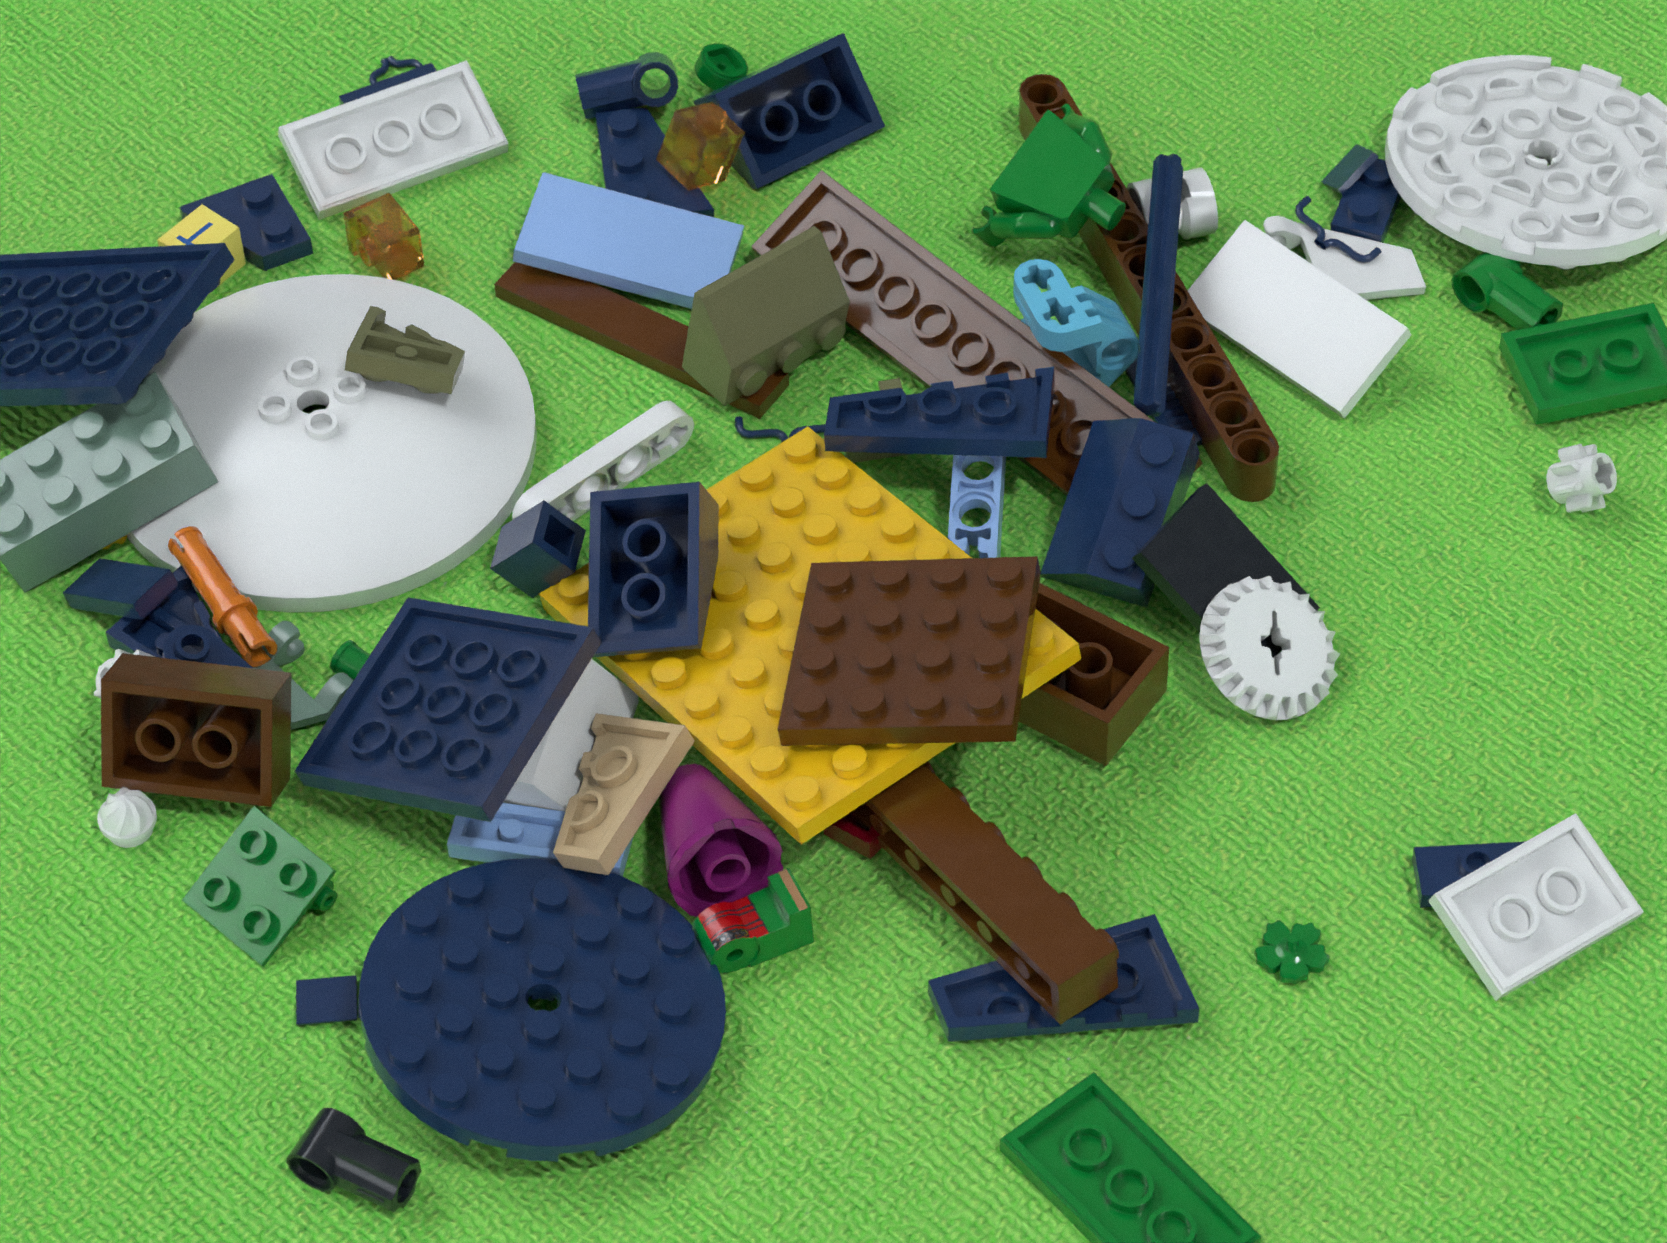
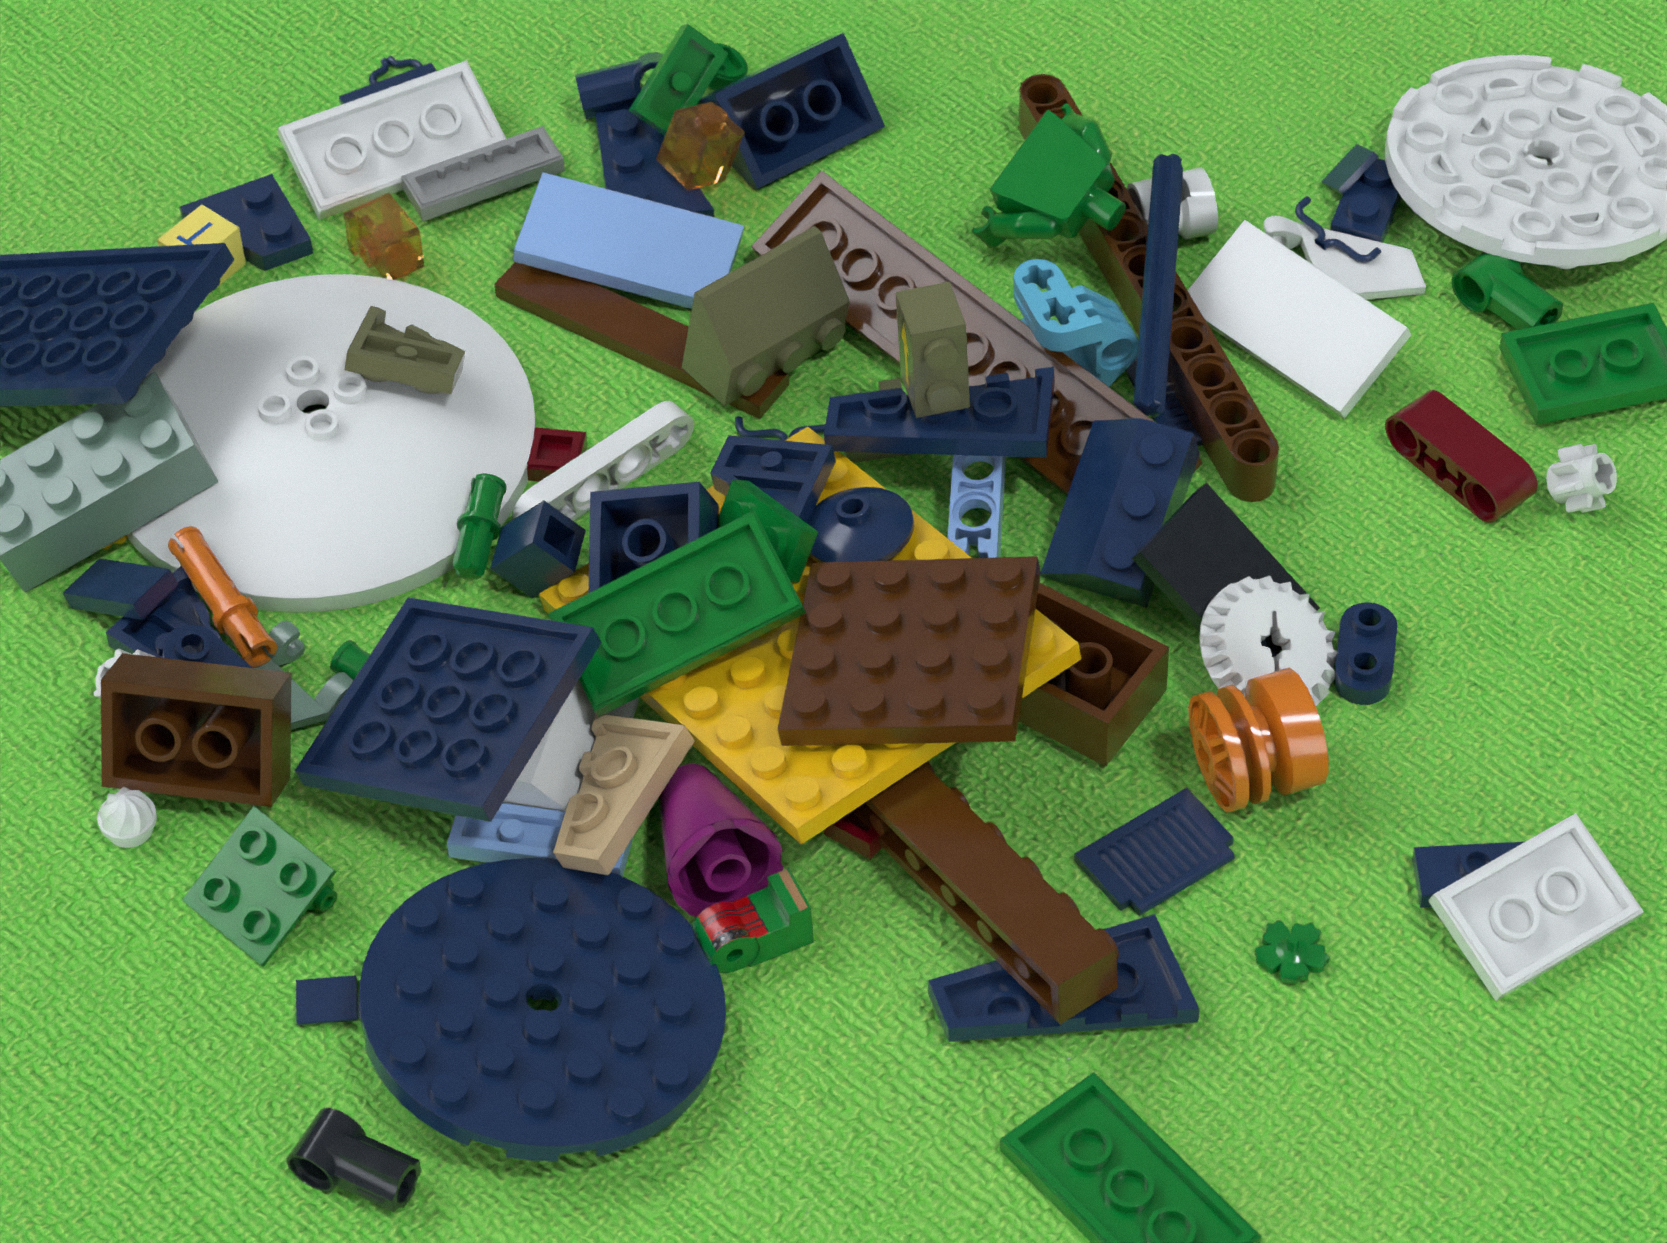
none -> light grey plate [401,126,565,221]
none -> green axle [452,473,507,580]
none -> dark red tile [527,427,588,482]
none -> green tile [548,510,806,717]
none -> green plate [628,24,729,139]
none -> dark blue wing [710,435,836,524]
none -> green plate [718,480,818,582]
none -> dark blue dish [808,487,914,563]
none -> olive brick [895,281,970,418]
none -> dark blue window [1074,788,1235,915]
none -> orange wheel [1188,667,1329,813]
none -> dark blue plate [1334,602,1397,705]
none -> dark red beam [1385,390,1538,523]

